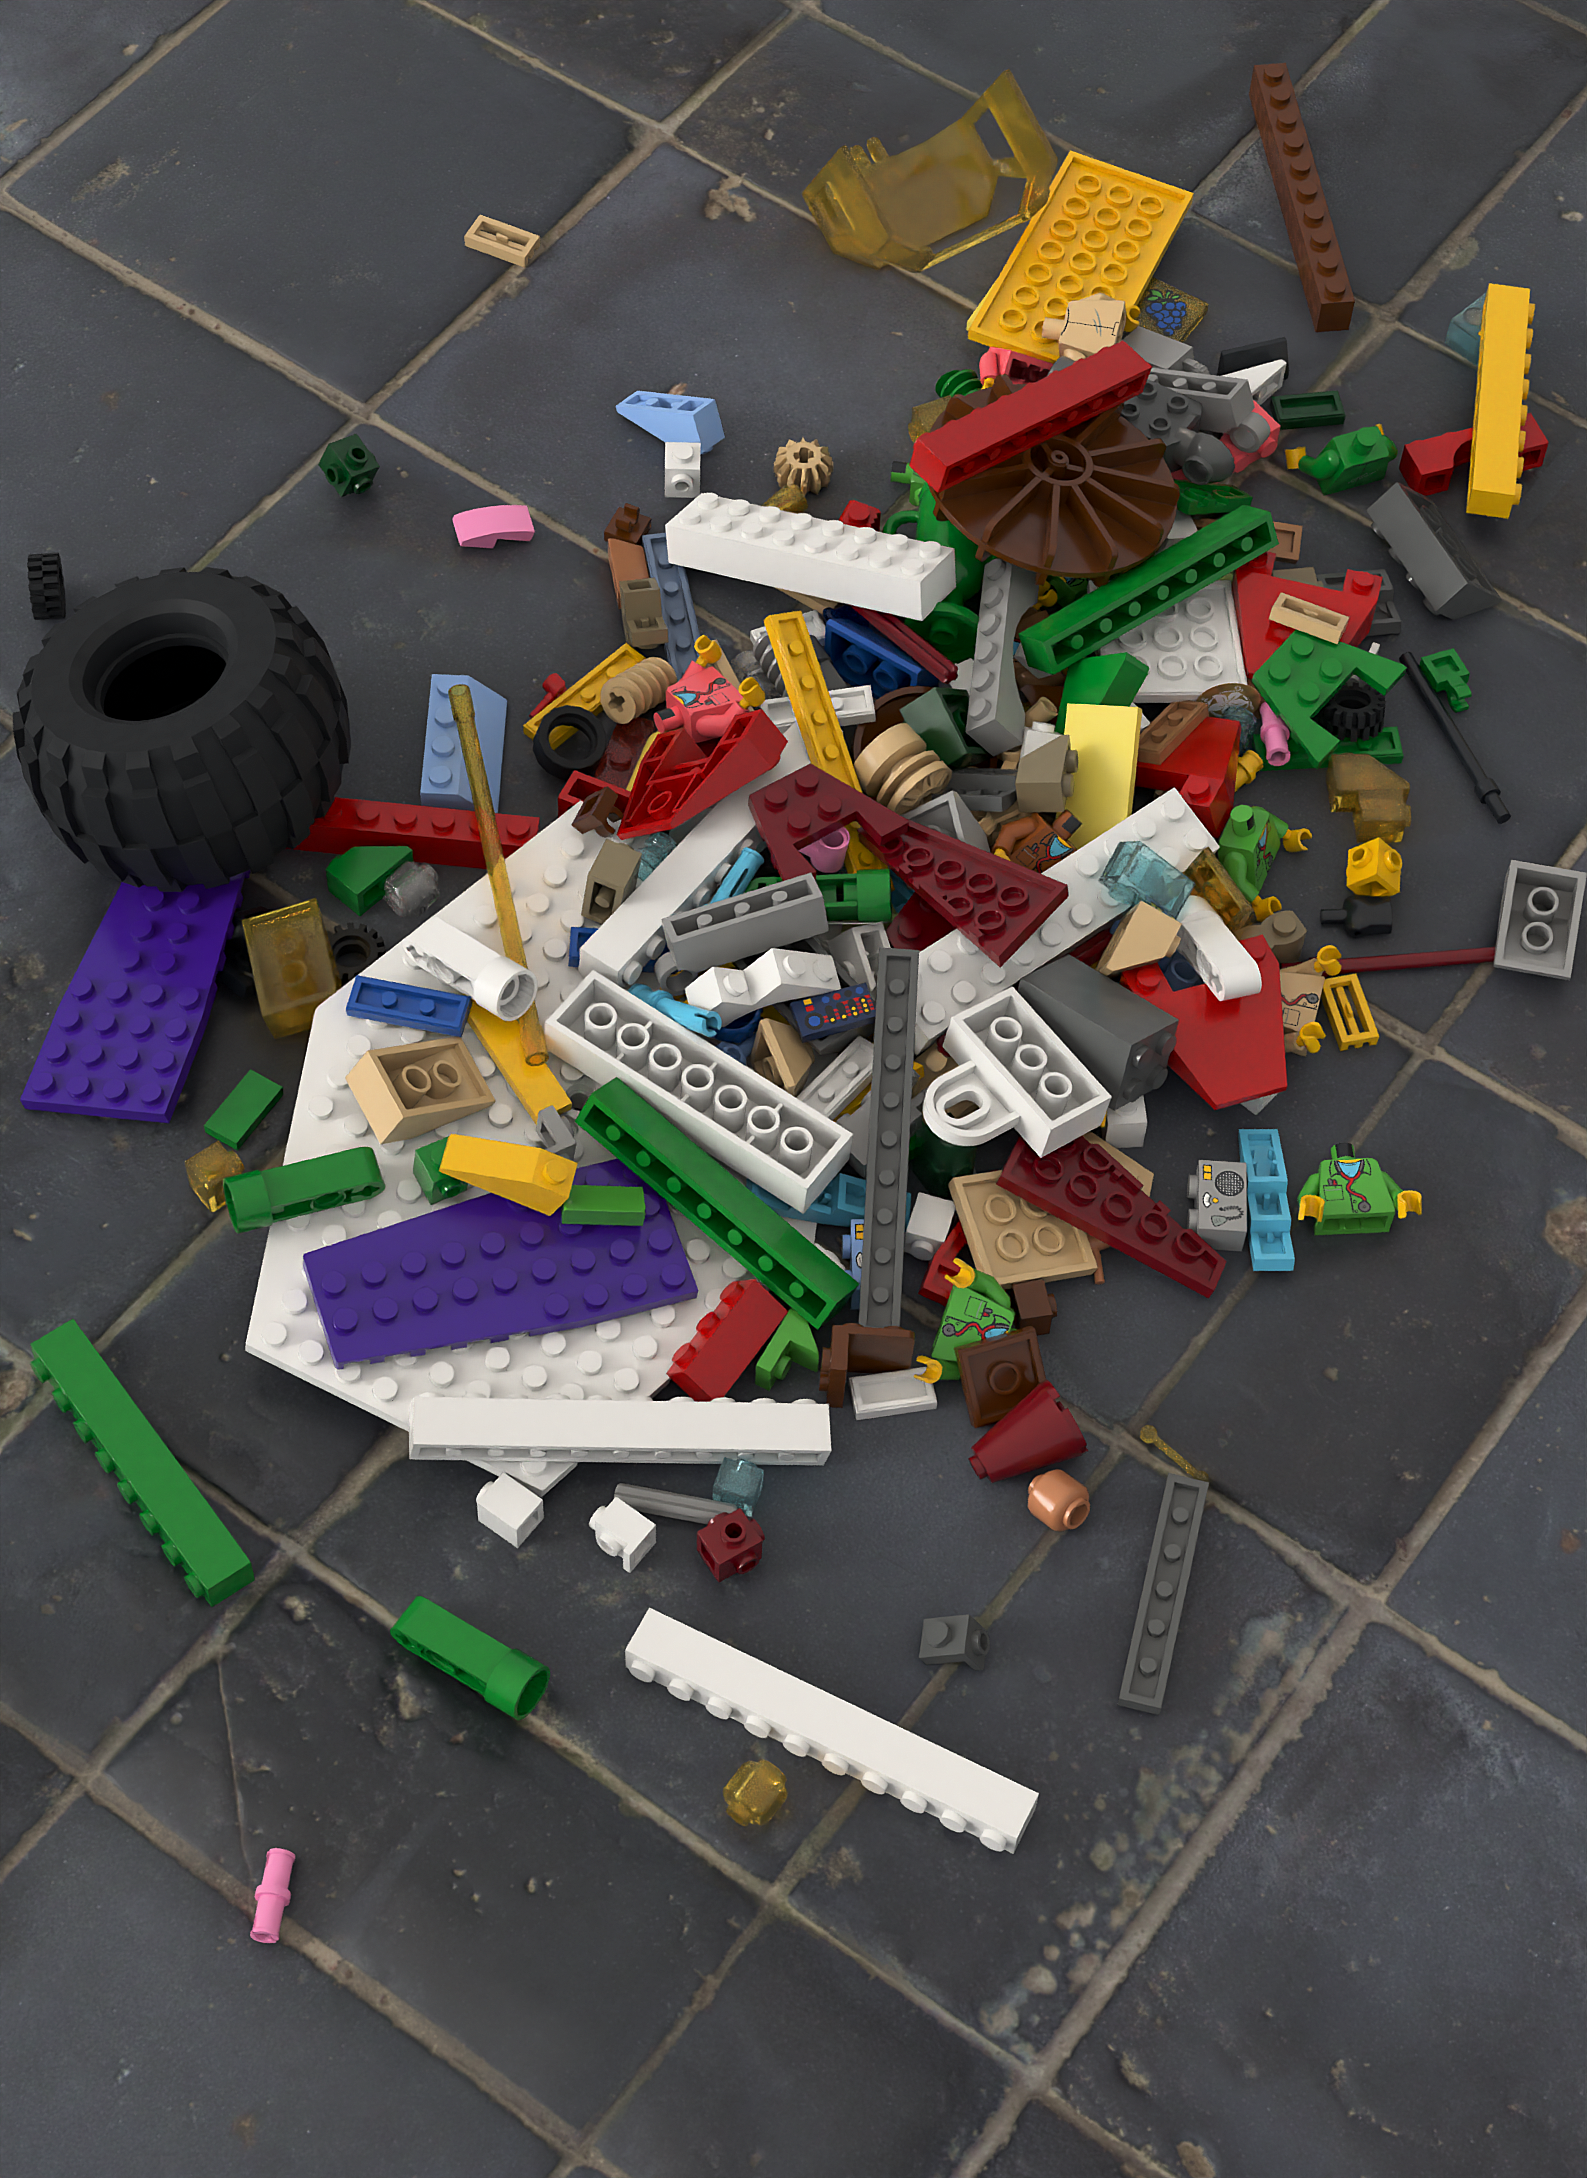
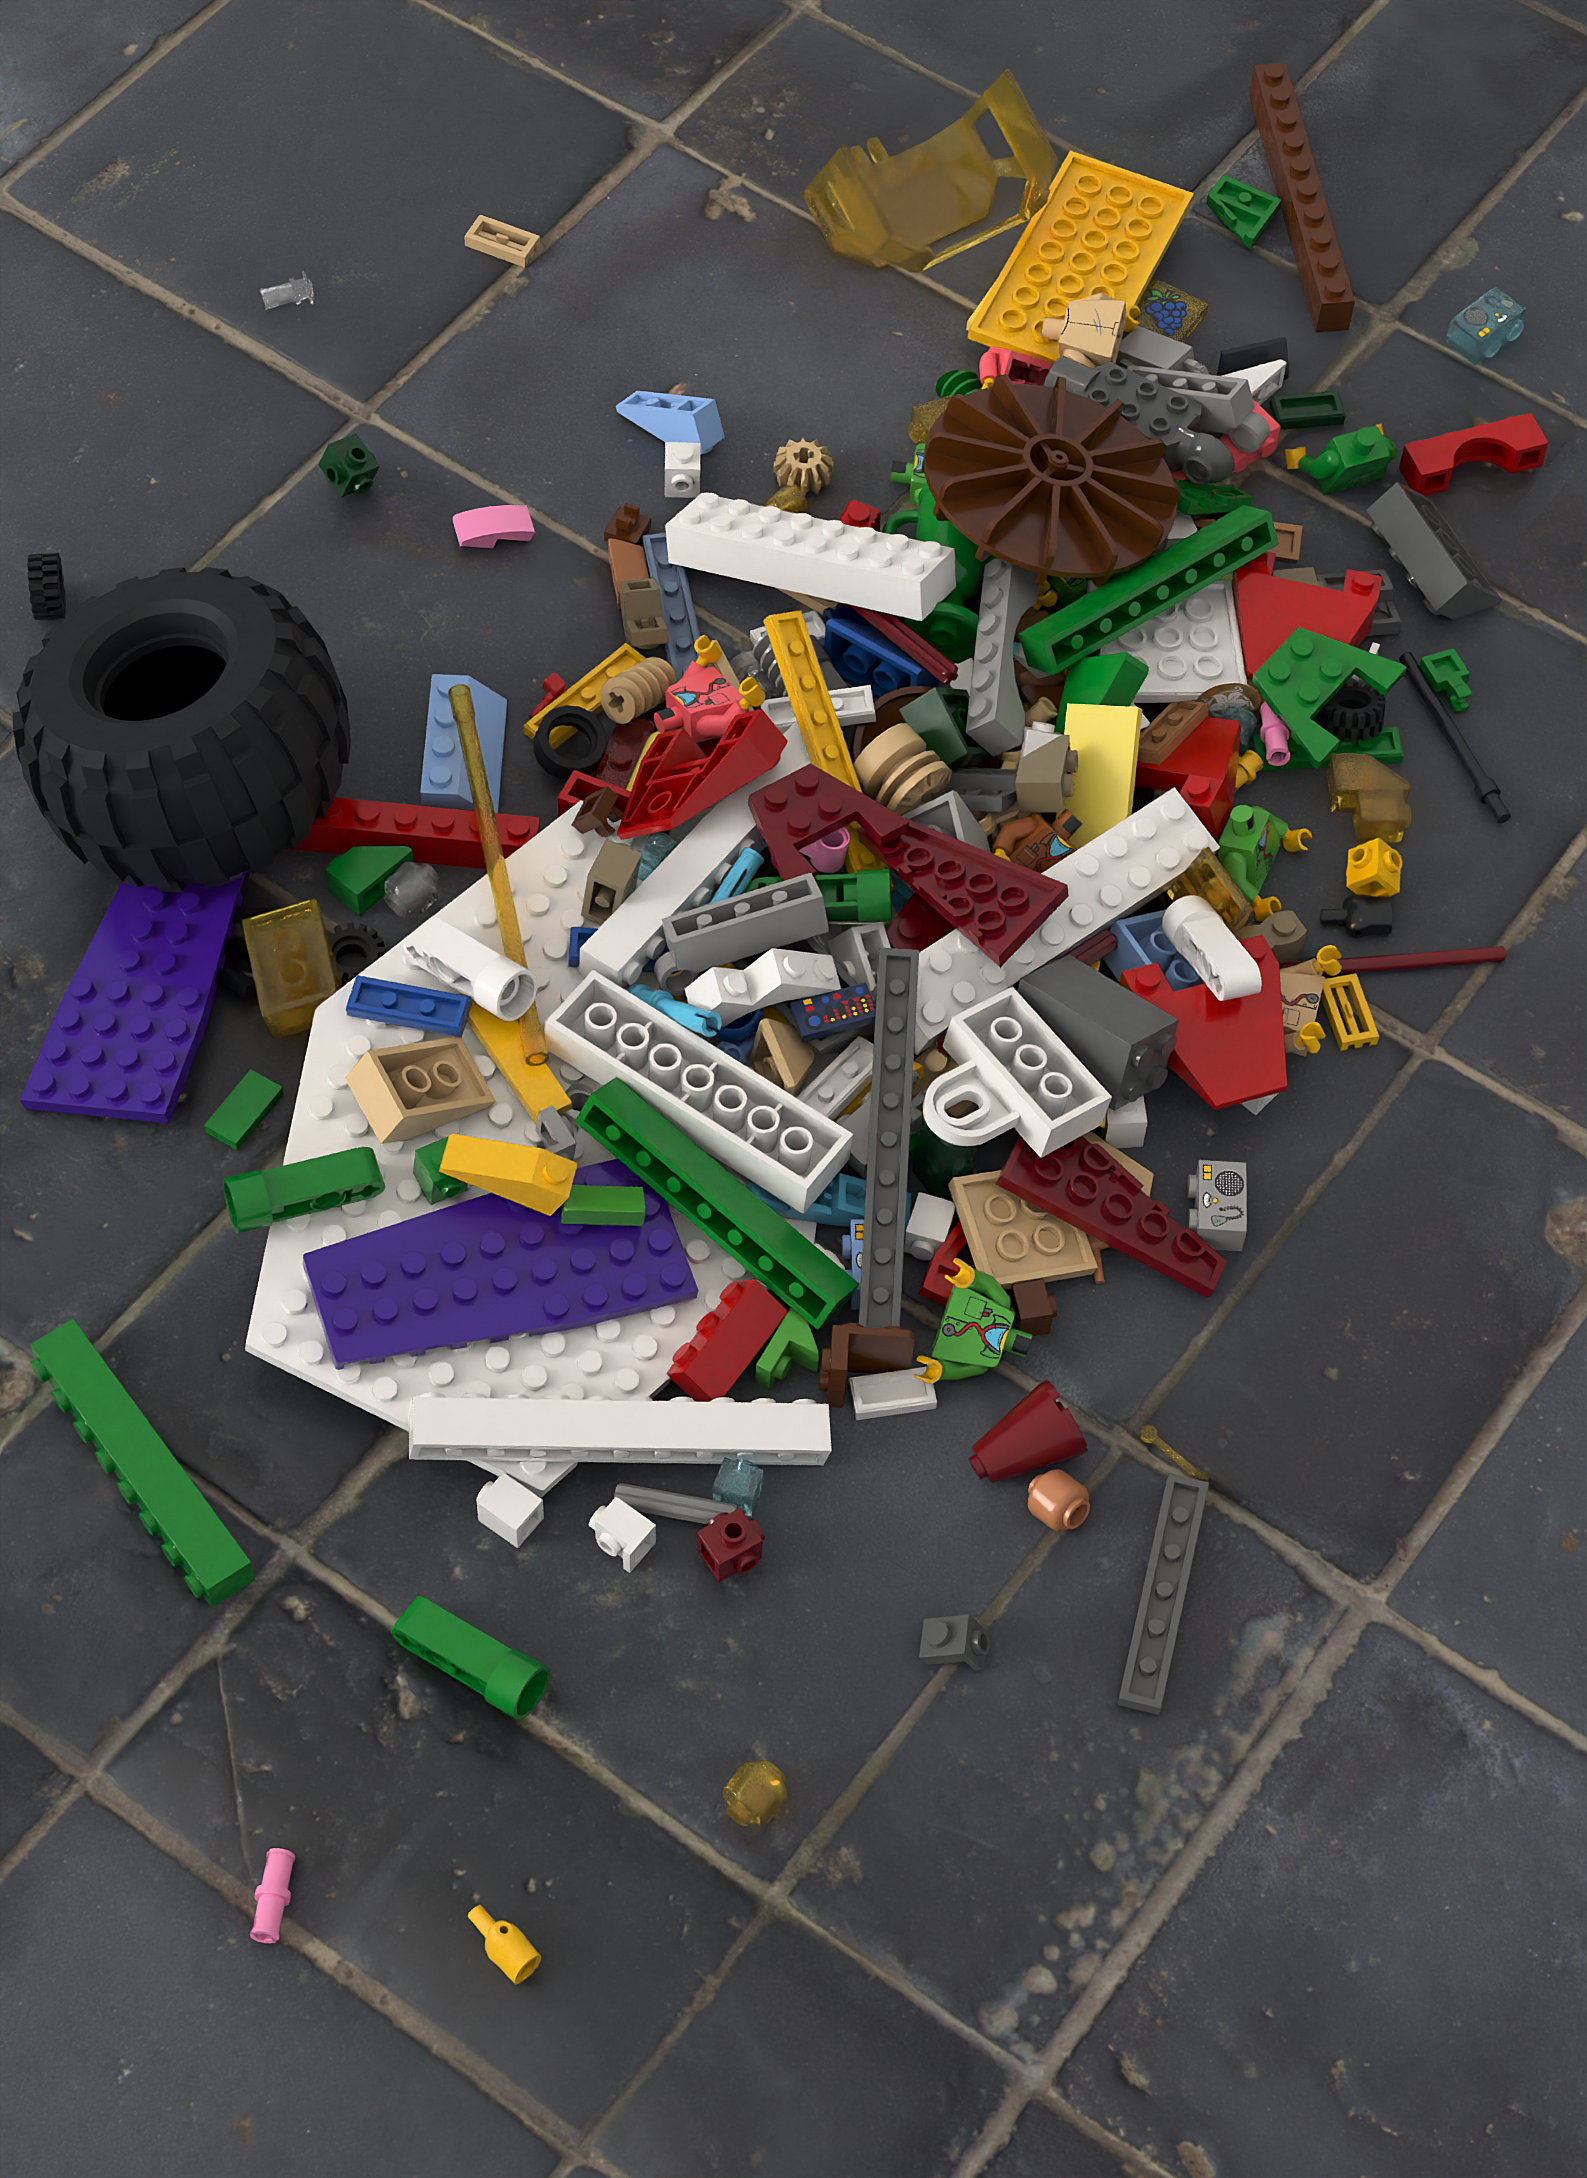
clear yellow brick [184,1141,245,1213] -> none
white brick [625,1608,1039,1854] -> none
red brick [909,341,1152,493] -> none
reddish brown tile [954,1326,1046,1428] -> none
tan slope [1095,901,1182,980] -> none
clear light blue brick [1098,841,1196,920] -> none
medium azure slope [1238,1129,1295,1271] -> none
tan tile [1269,592,1350,644] -> none
bright green torso [1297,1143,1422,1235] -> none
yellow brick [1466,283,1535,519] -> none
light grey slope [1493,860,1587,981] -> none
none -> clear pin [260,271,314,310]
none -> yellow piece [468,1904,541,1985]
none -> green wing [1206,174,1282,248]

